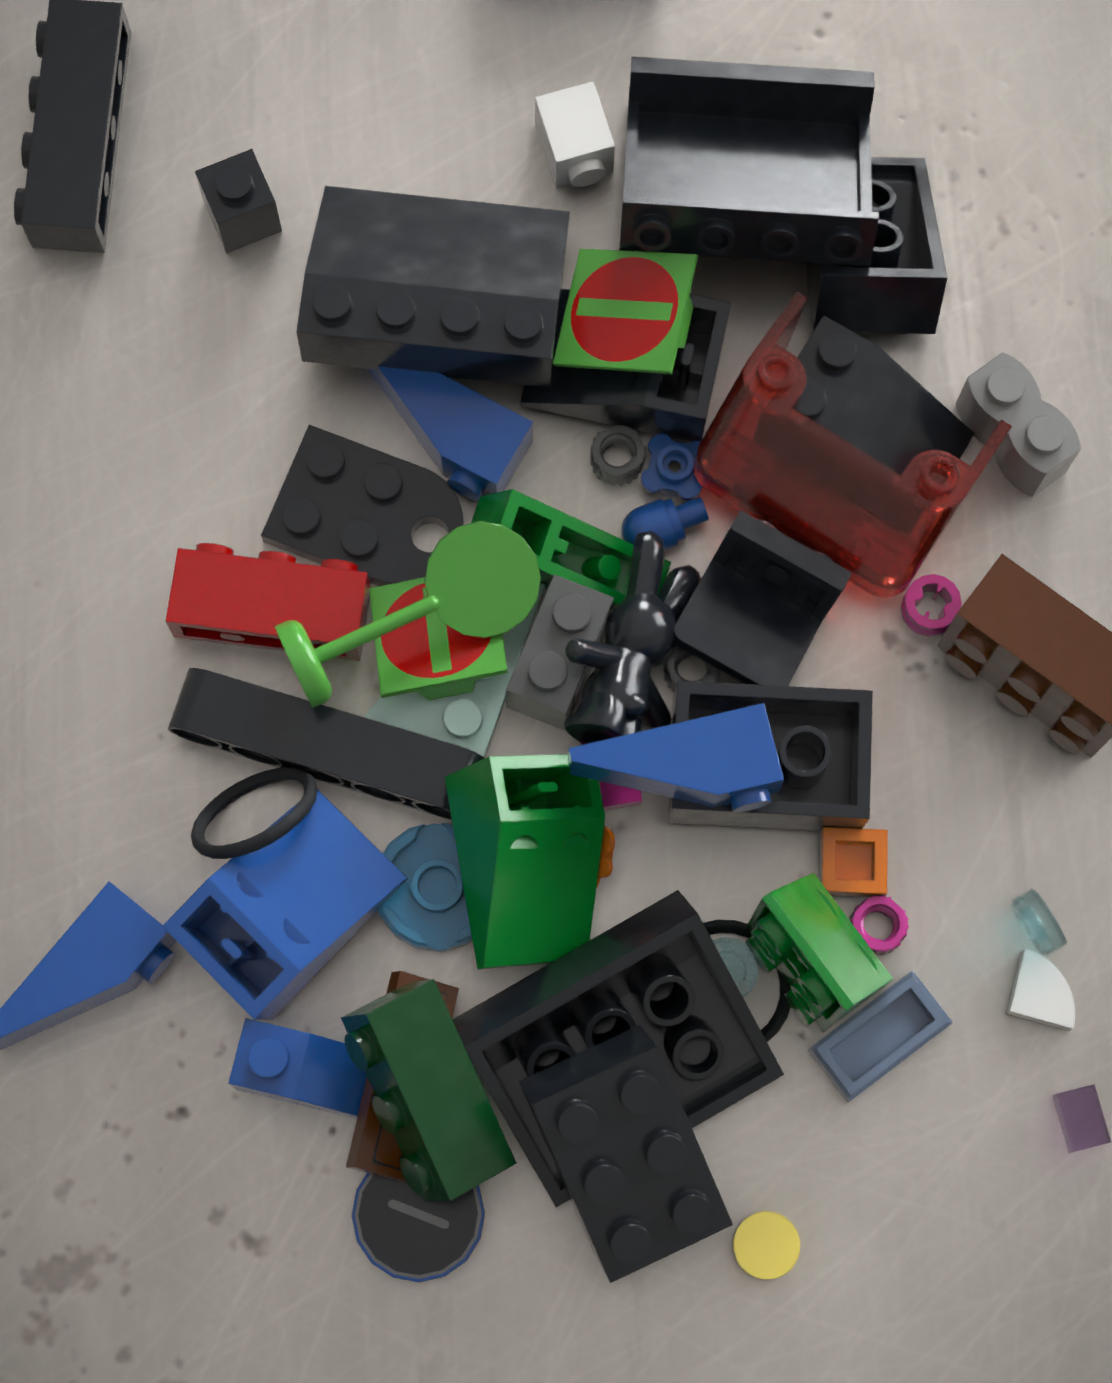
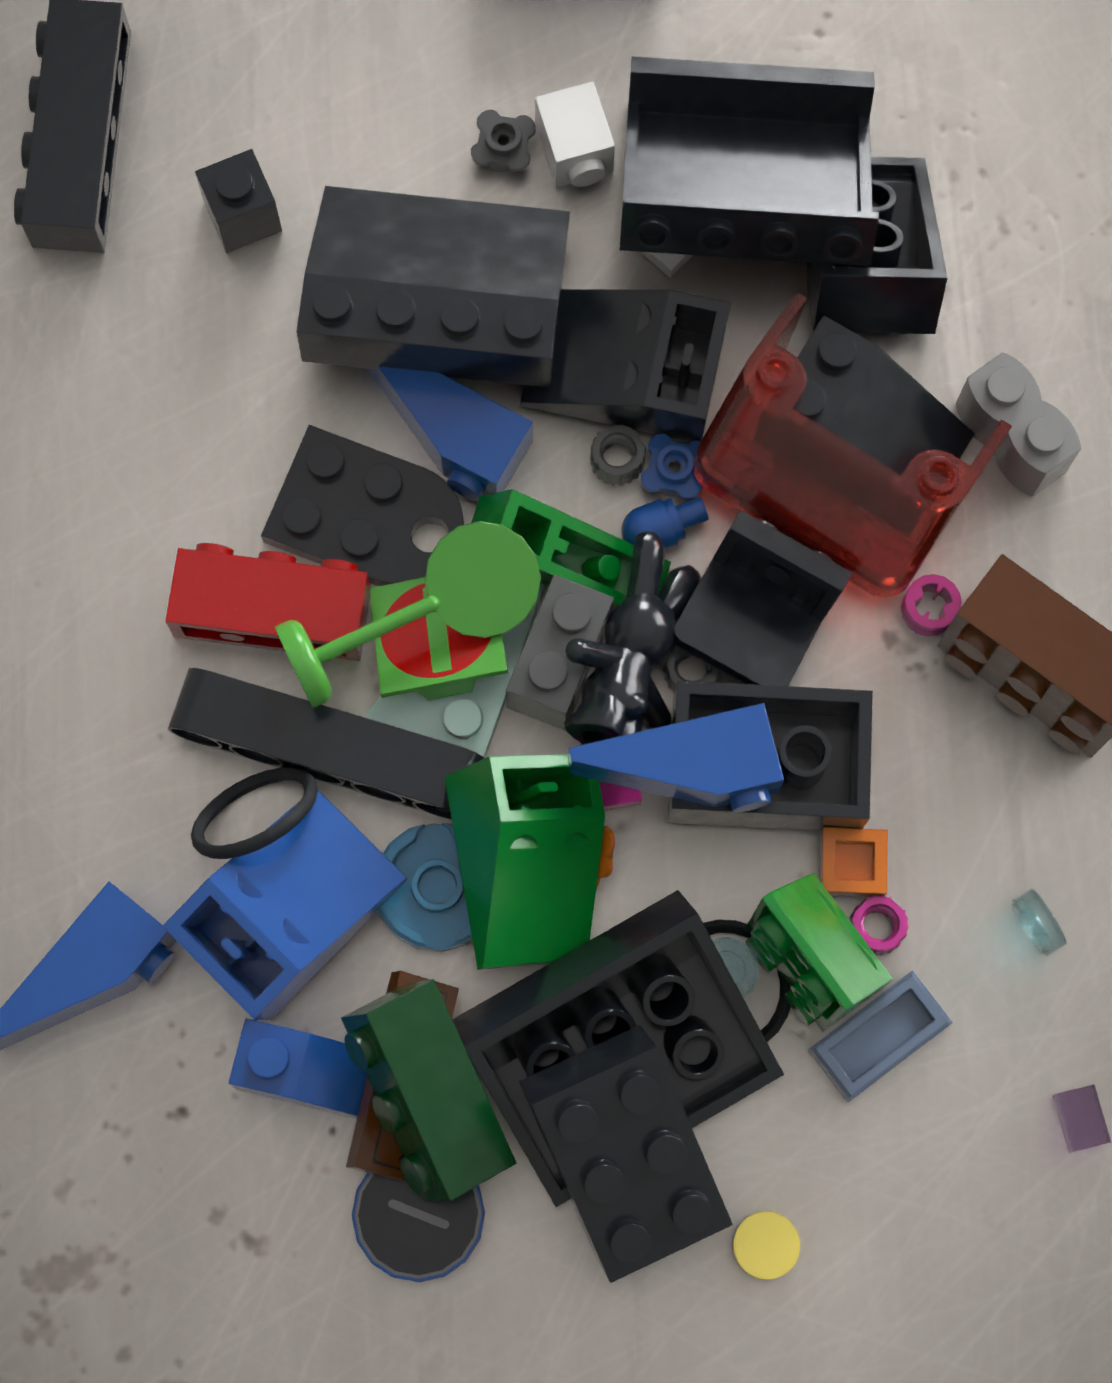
piece [553,249,698,374] -> none
white tile [1006,949,1075,1031] -> none
none -> dark grey plate [471,110,536,172]

